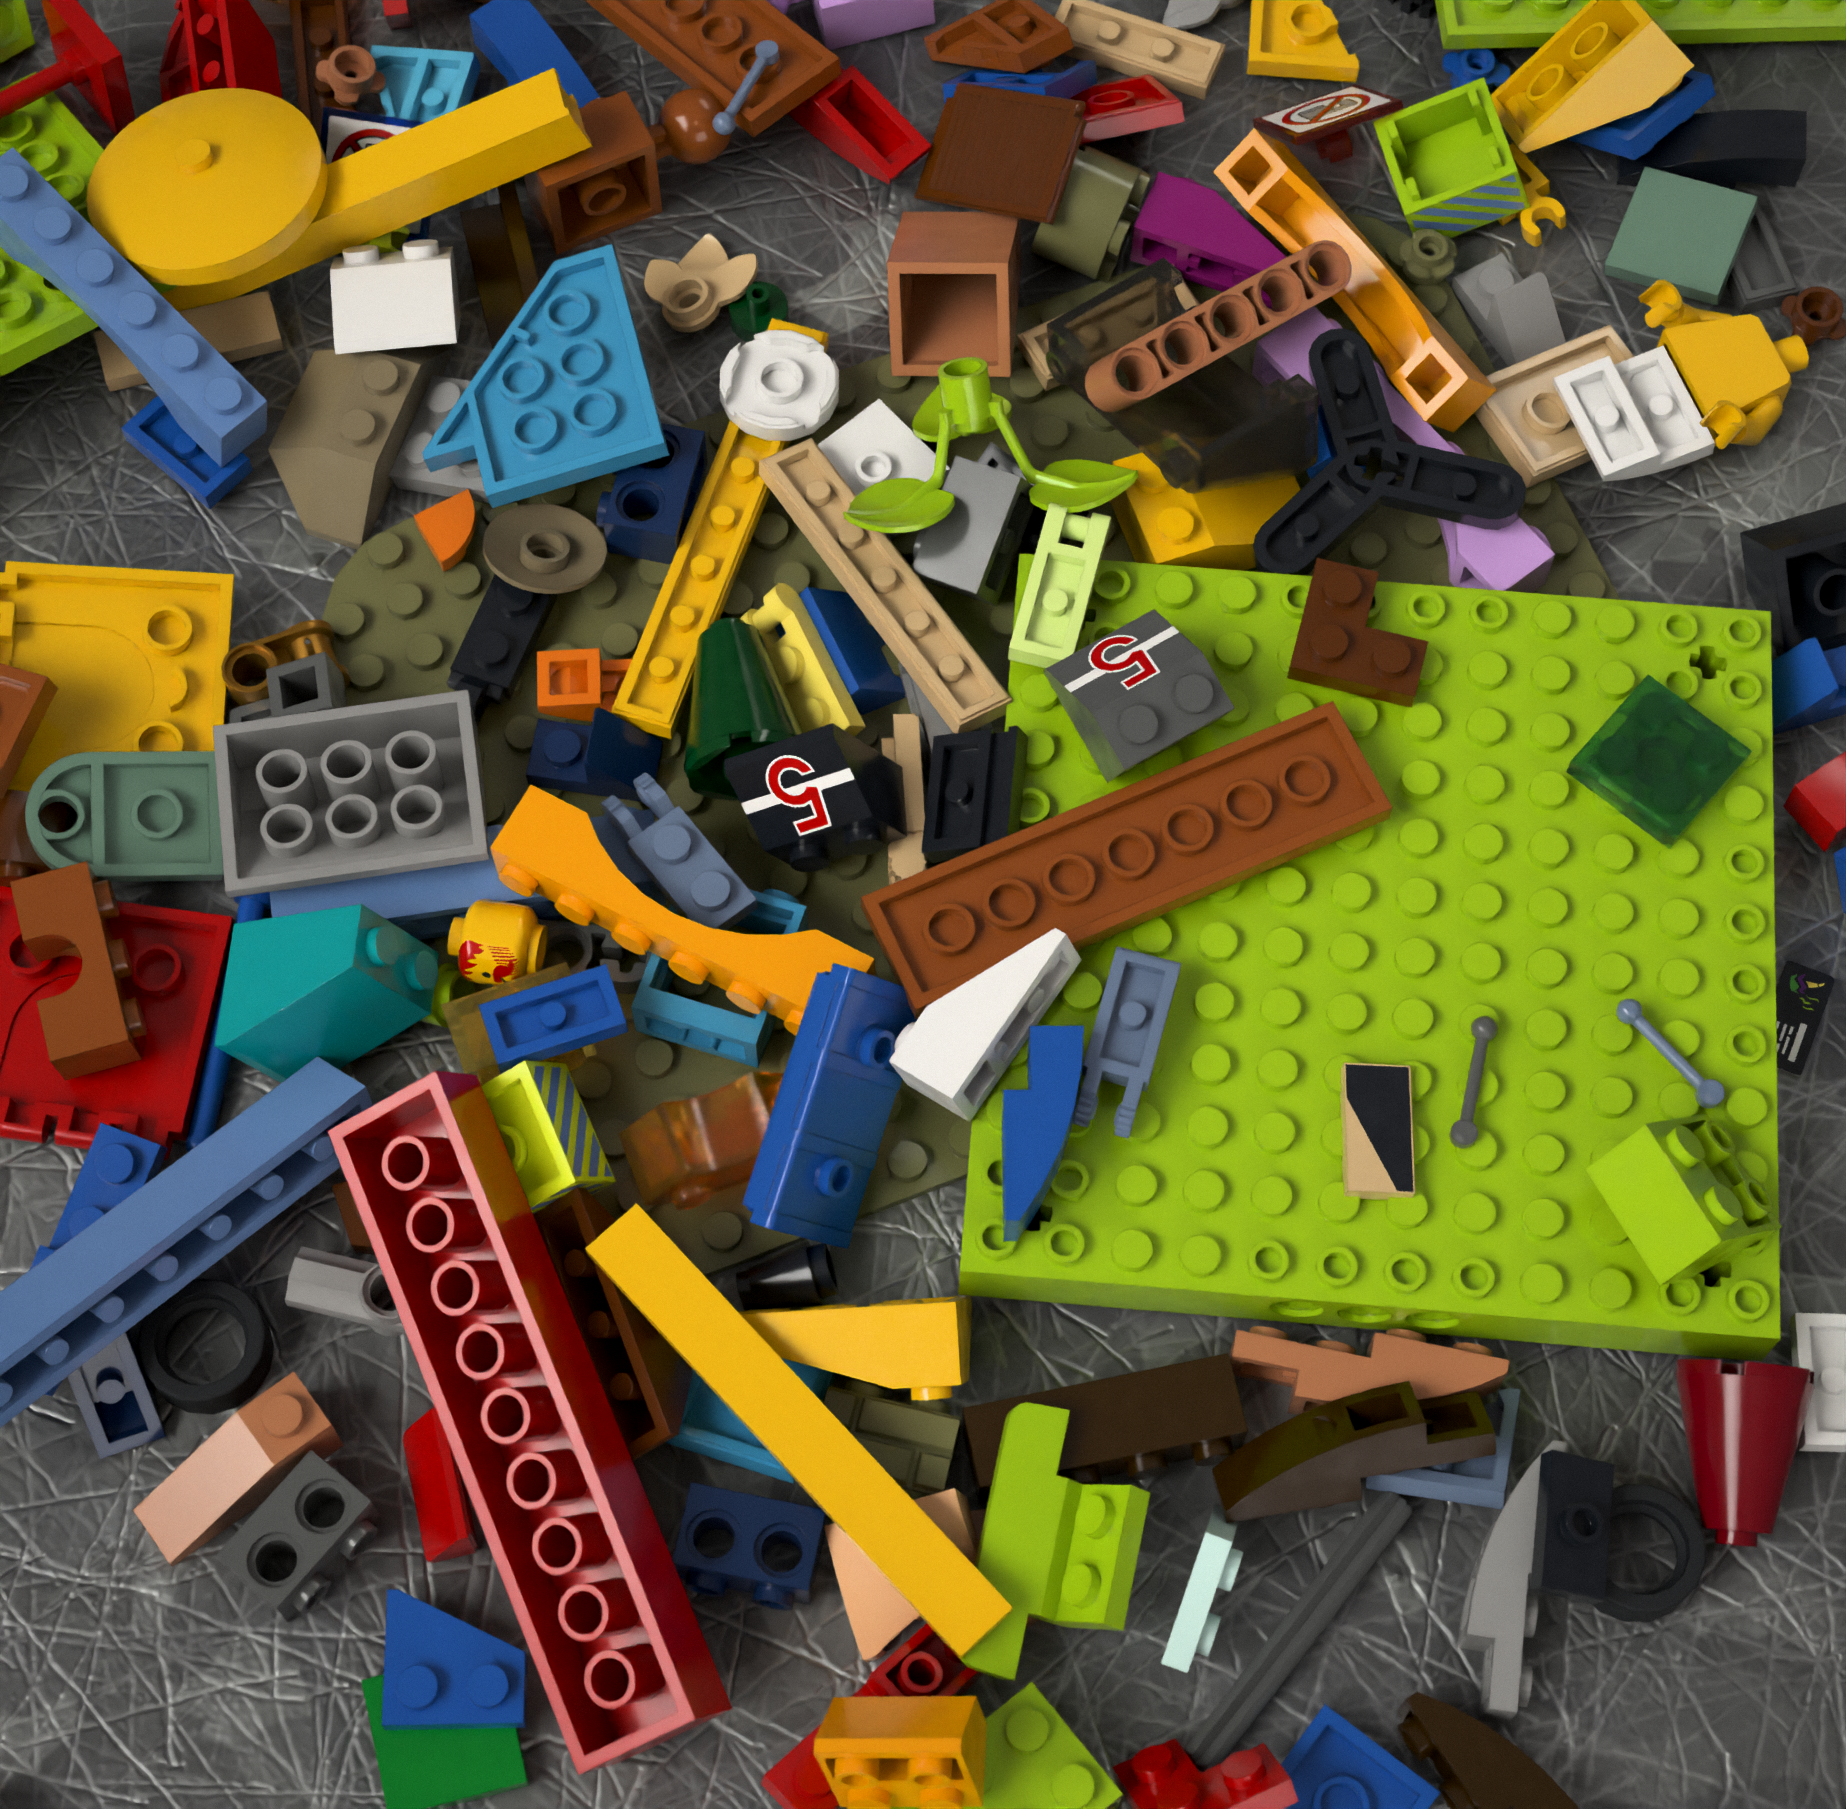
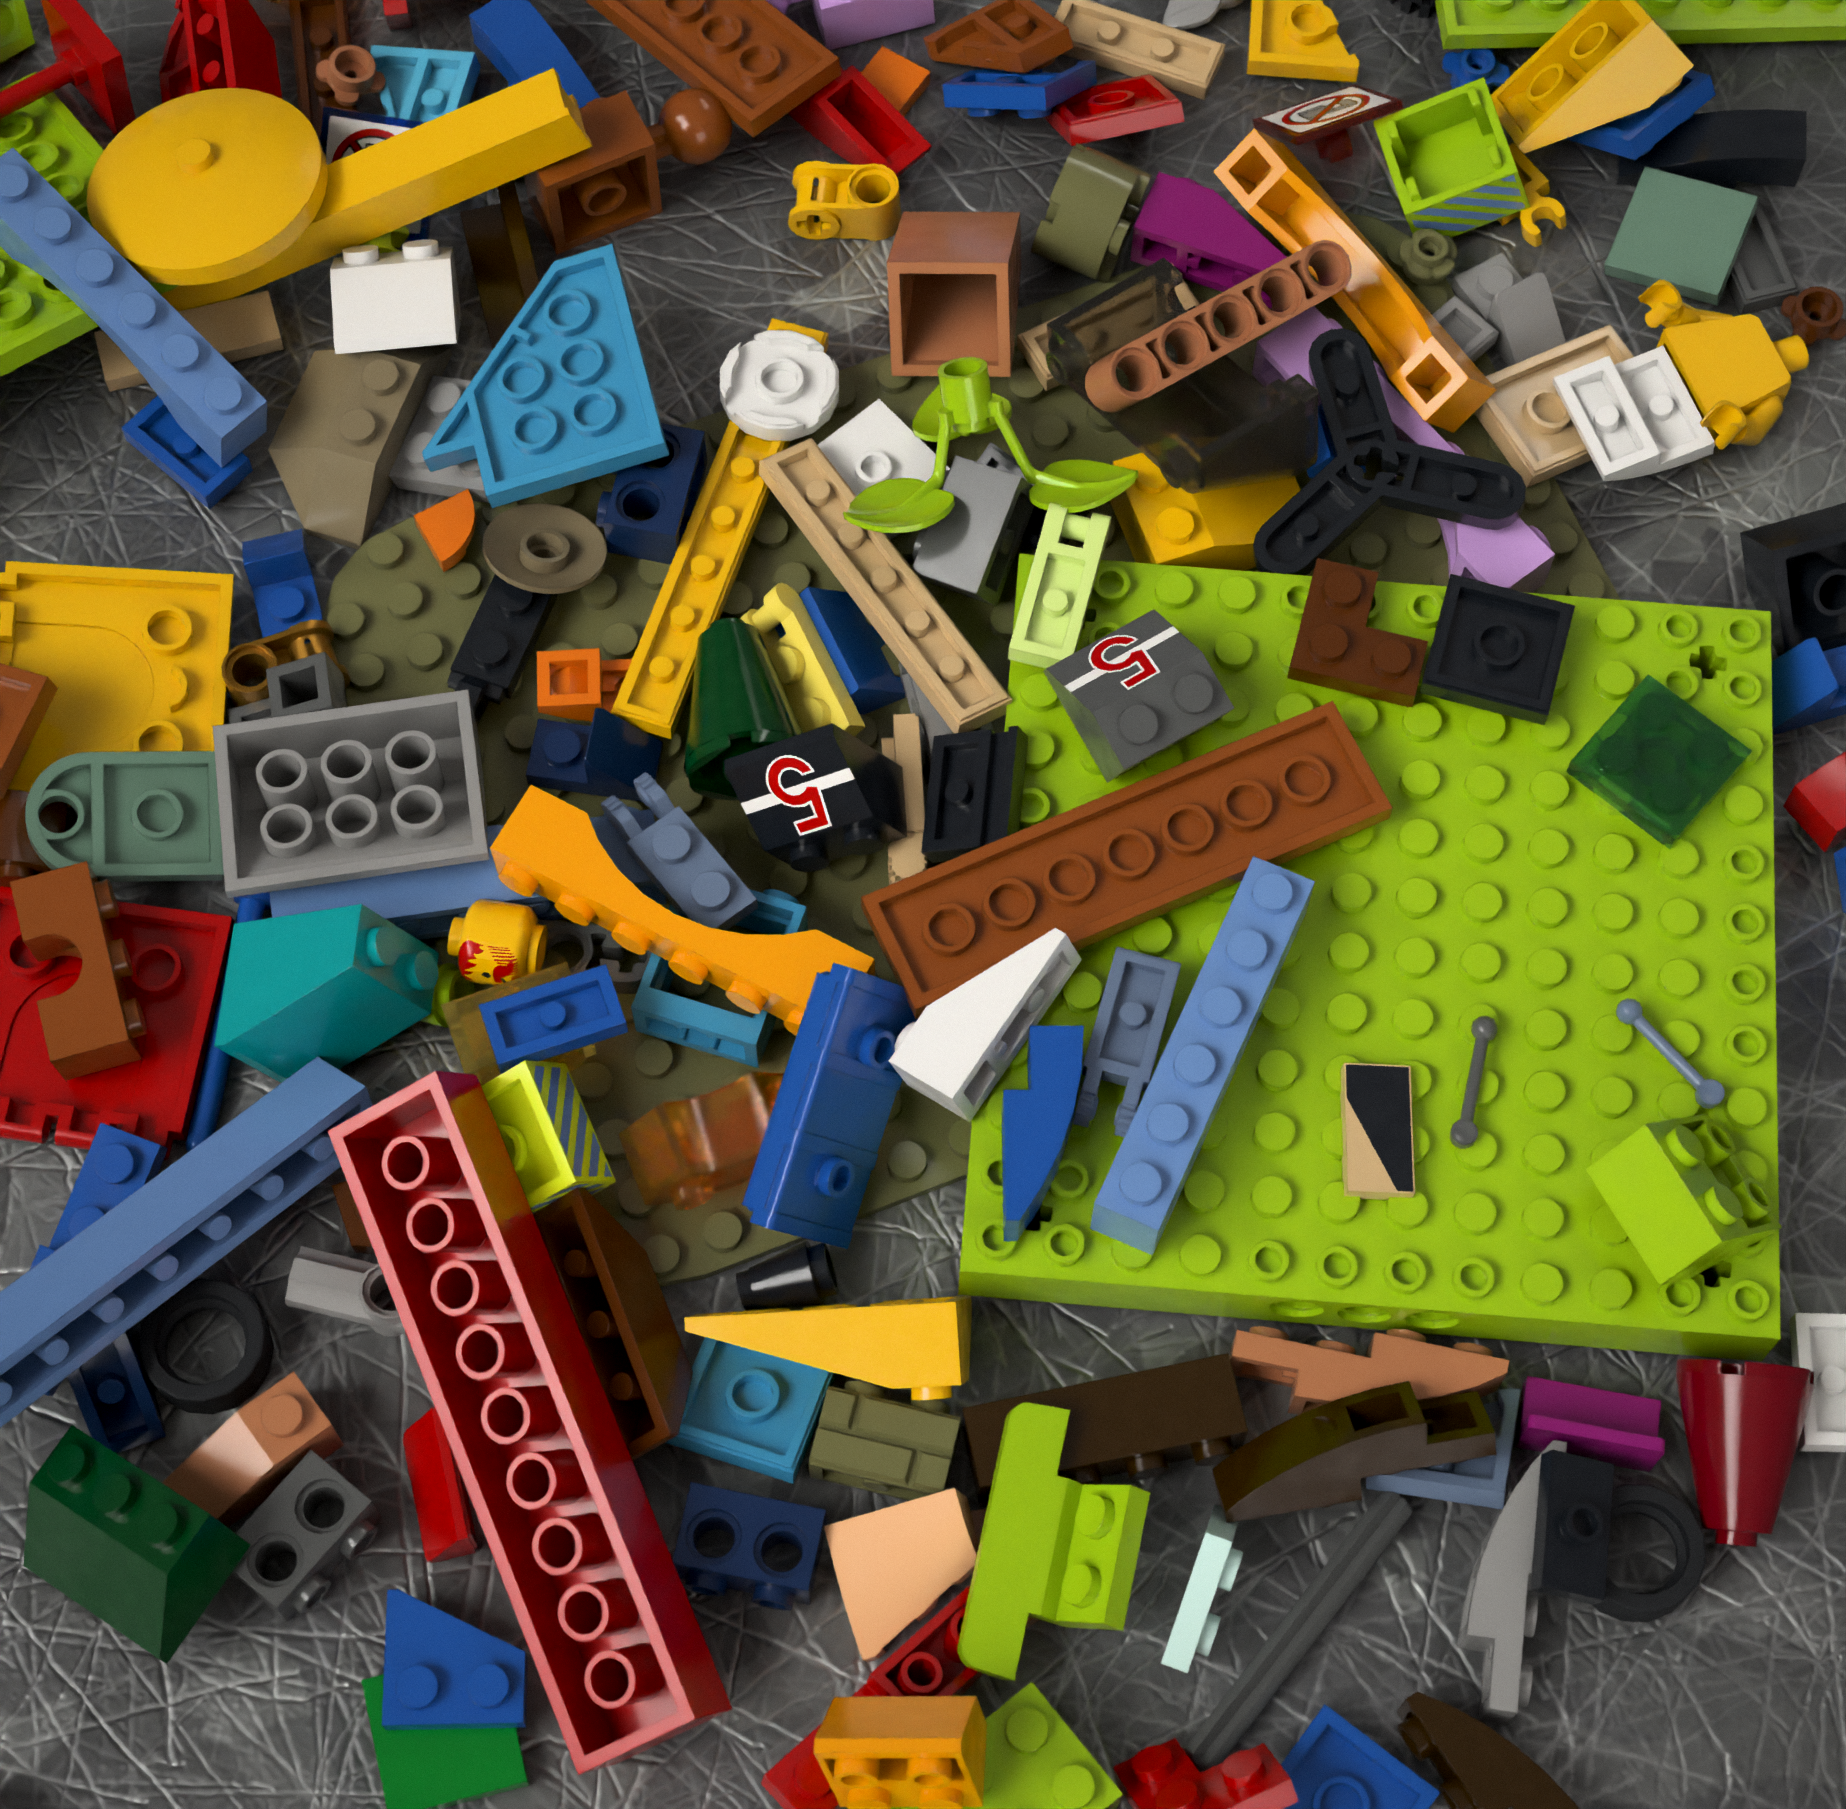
yellow tile [585,1203,1013,1660] -> none
tan plate [644,233,758,332] -> none
sand blue hinge [712,40,780,135] -> none
dark green tile [729,281,789,342] -> none
reddish brown window [914,83,1087,225] -> none
black sticker [1776,961,1834,1076] -> none
none -> dark green slope [24,1425,251,1664]
none -> blue slope [242,529,323,643]
none -> yellow piece [788,161,902,241]
none -> orange tile [861,46,930,117]
none -> medium blue brick [1090,856,1315,1256]
none -> black plate [1419,574,1575,725]
none -> light grey tile [1432,295,1499,362]
none -> magenta panel [1515,1376,1666,1472]

